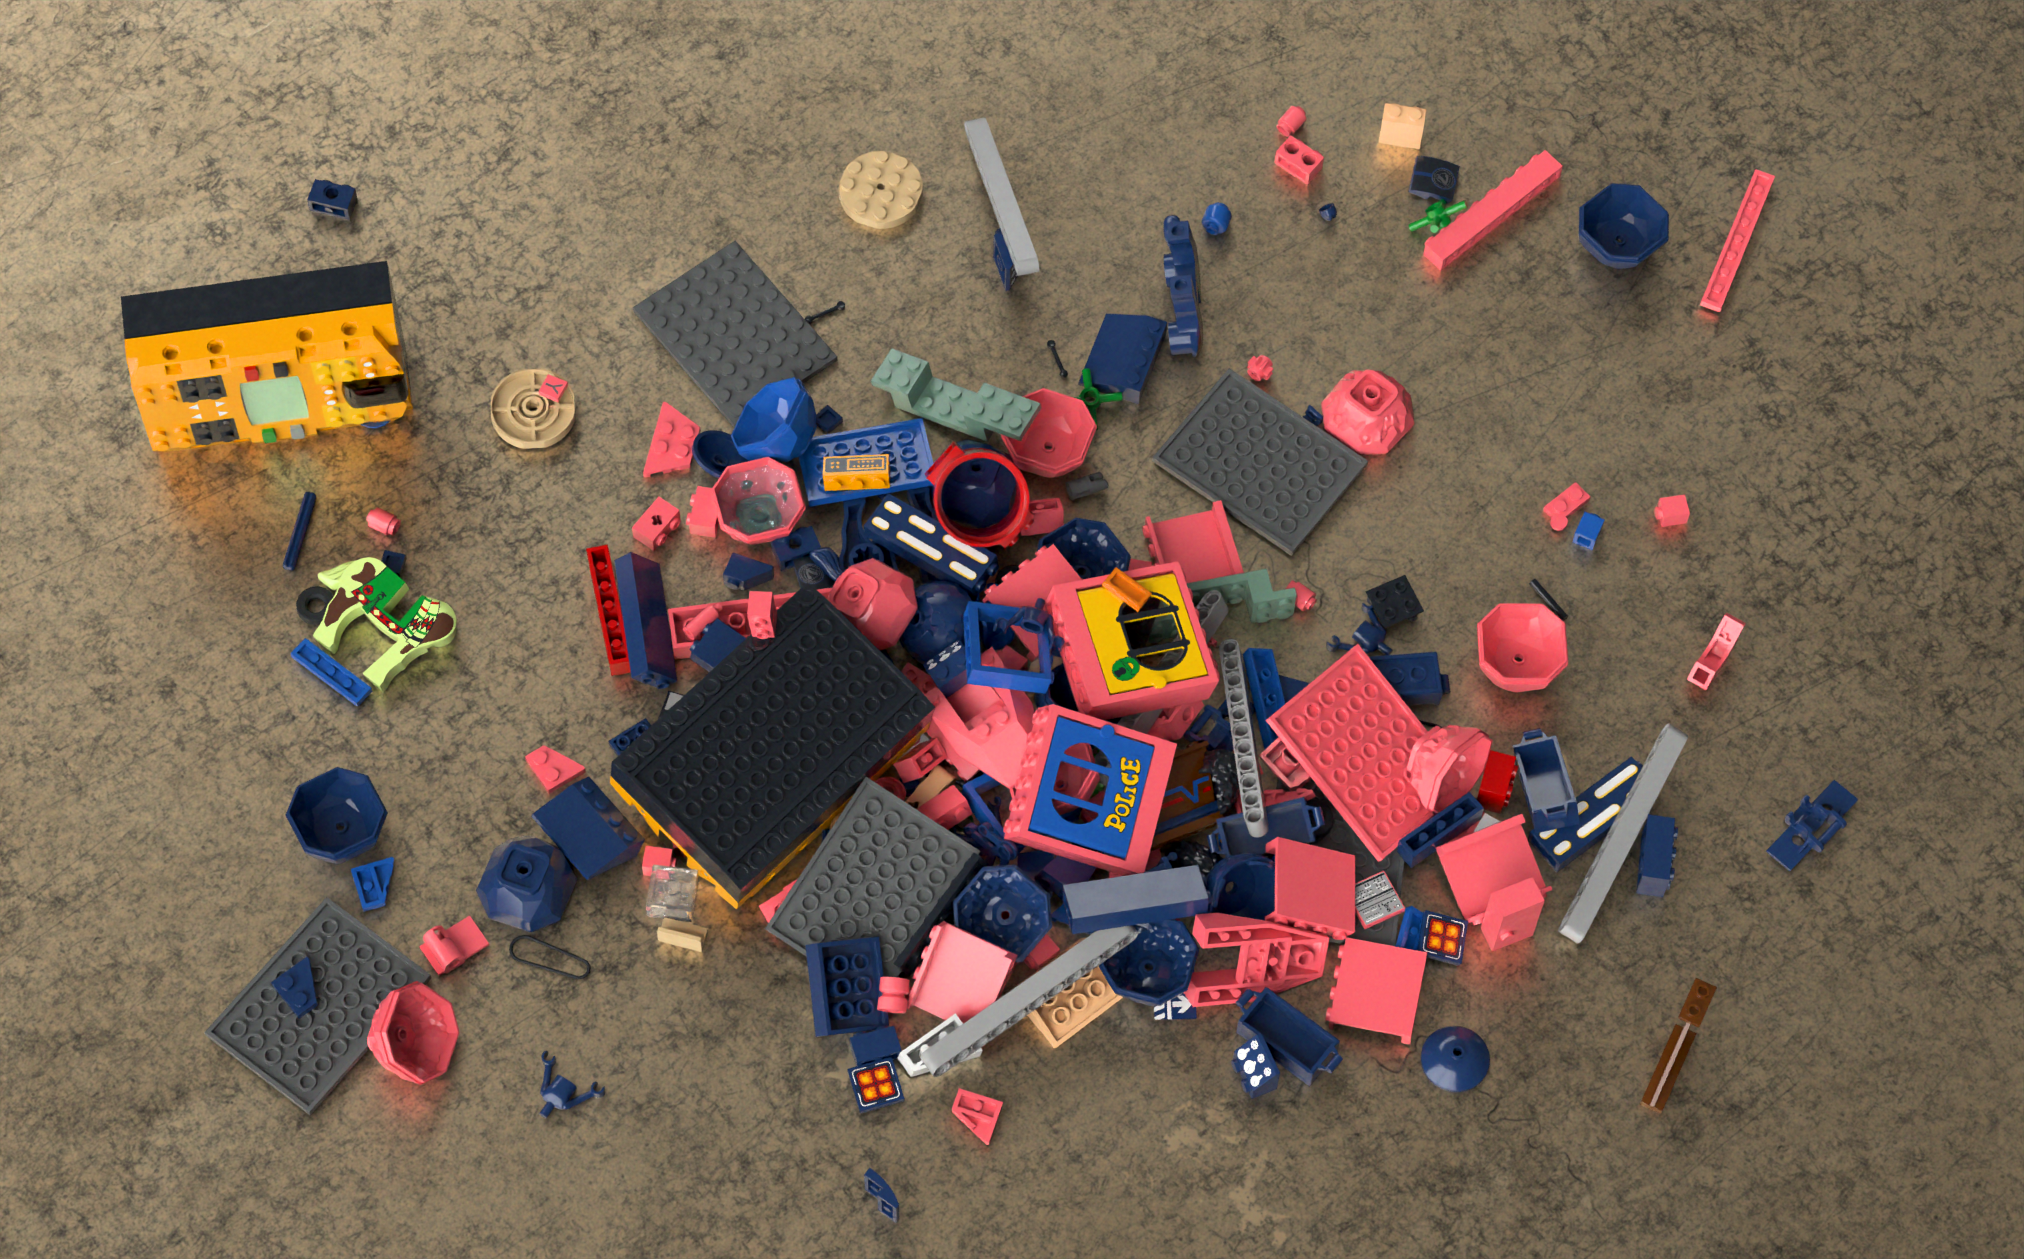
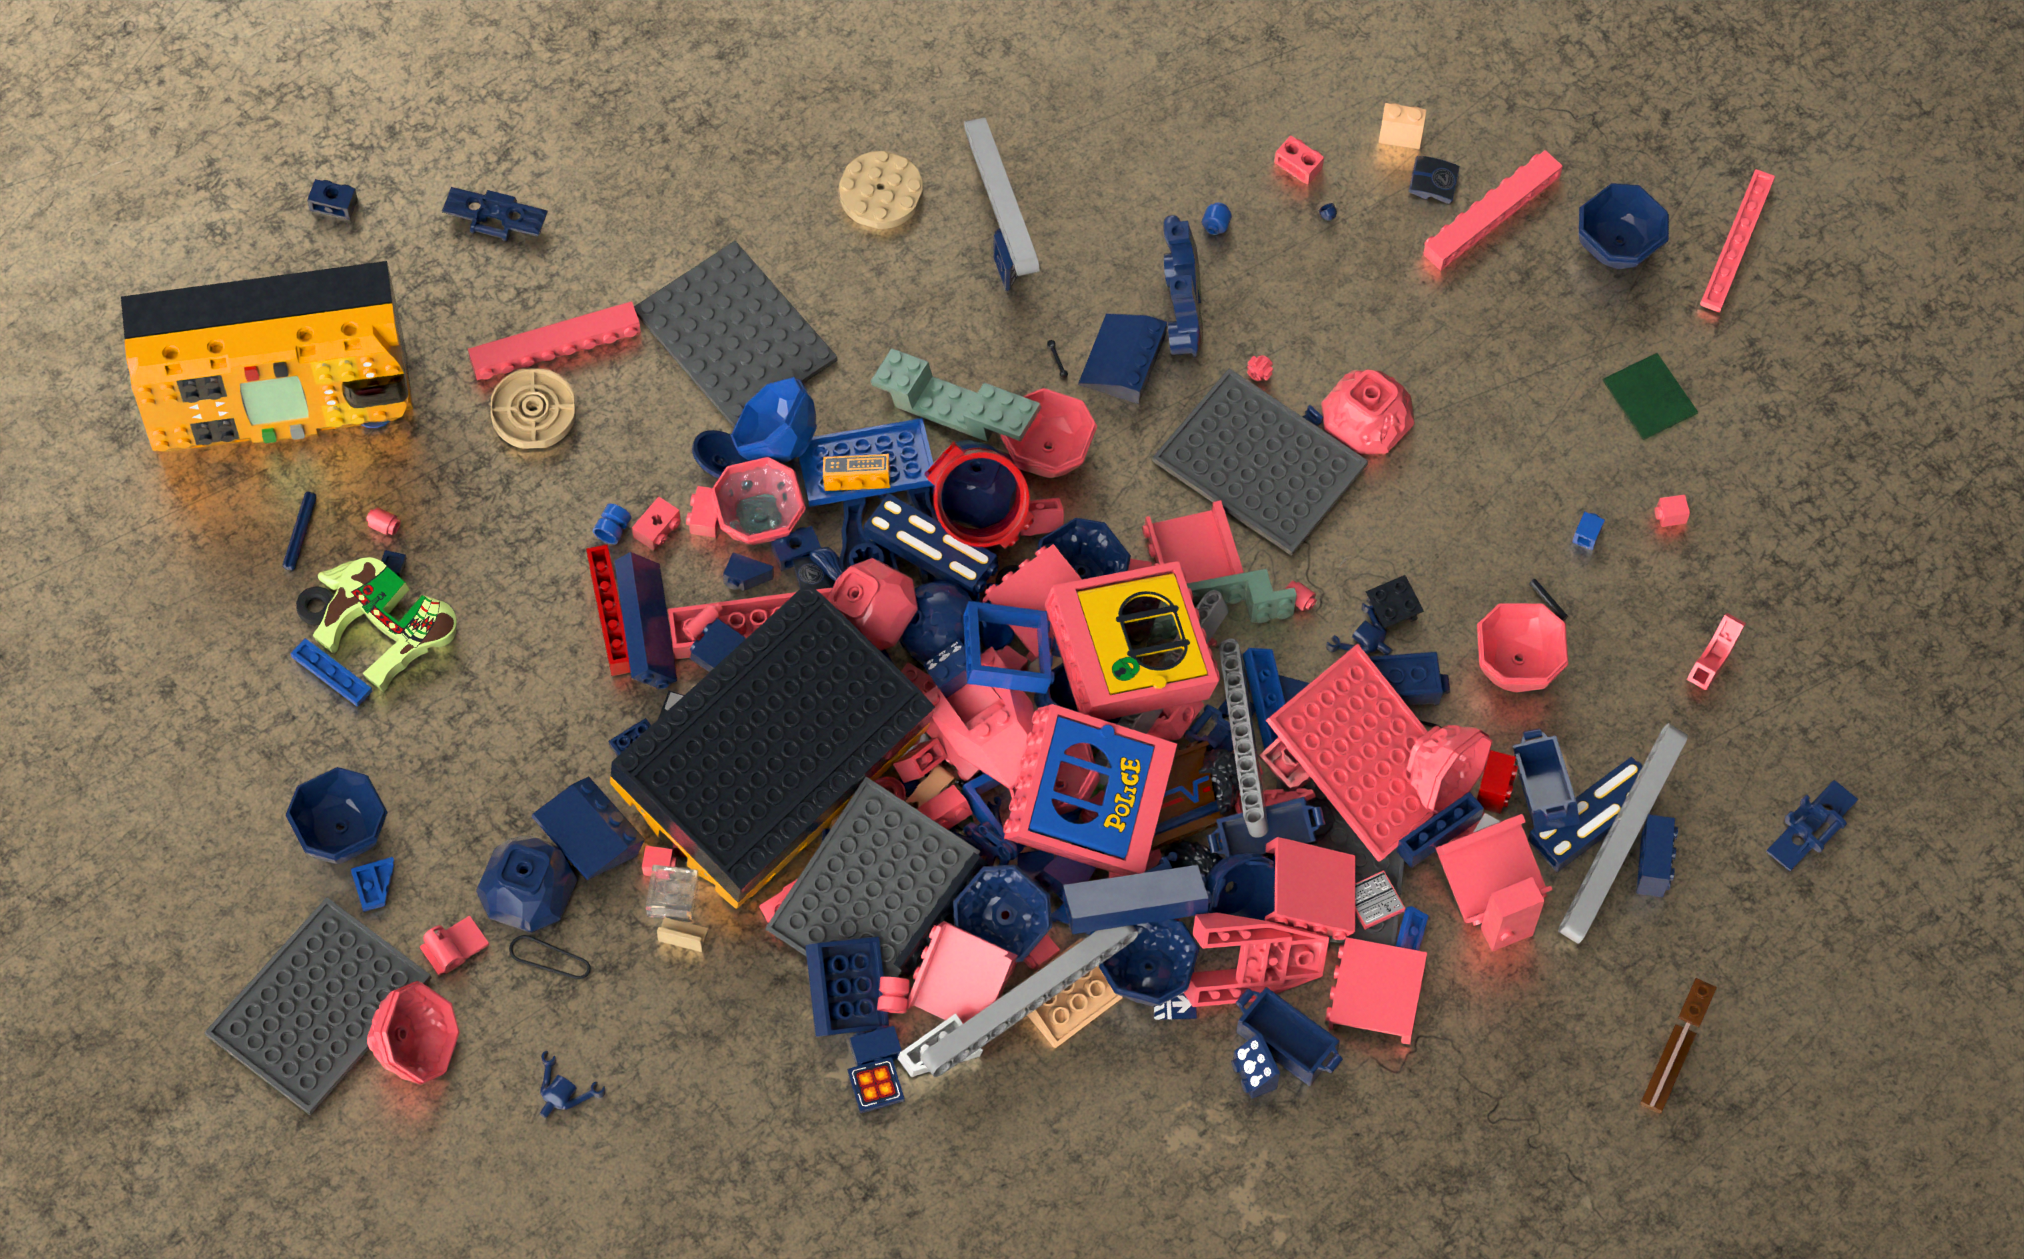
dark blue wing [271,957,318,1019] -> none
coral wing [525,745,586,794] -> none
coral tile [539,374,568,403] -> none
coral wing [643,402,701,478] -> none
coral brick [747,591,777,639] -> none
black hinge [805,301,845,324] -> none
dark blue tile [816,405,843,434] -> none
dark blue slope [864,1168,899,1223] -> none
coral wing [952,1088,1003,1145] -> none
dark blue piece [993,598,1065,652] -> none
dark grey hinge [1066,472,1109,500] -> none
green bar [1073,368,1123,431] -> none
orange tile [1102,567,1152,612] -> none
coral brick [1276,106,1306,137] -> none
green bar [1409,199,1468,233] -> none
tile [1417,910,1468,966] -> none
dark blue dish [1421,1026,1490,1092] -> none
coral hinge [1543,482,1590,531] -> none
none -> dark blue piece [442,187,548,241]
none -> coral brick [468,301,641,380]
none -> blue wheel [593,503,632,545]
none -> clear green piece [1603,353,1698,440]

